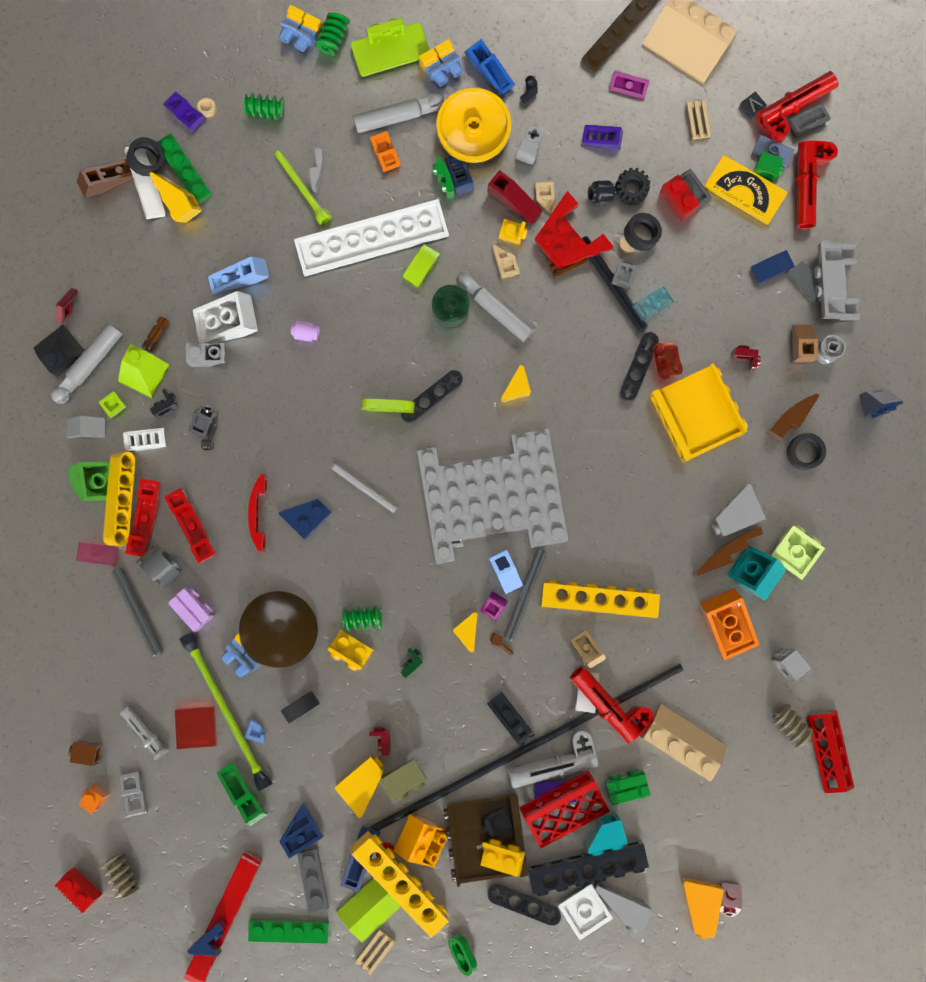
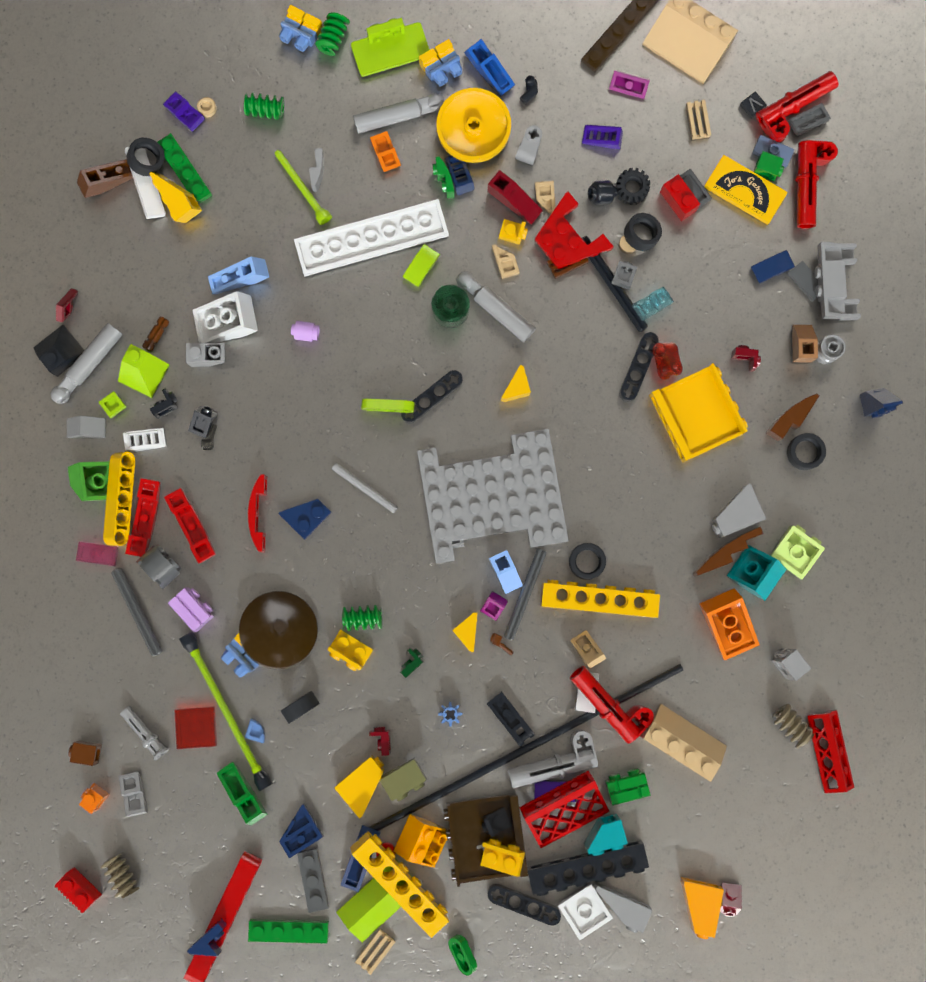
none -> medium blue gear [438,701,463,727]
none -> black tyre [569,543,606,580]

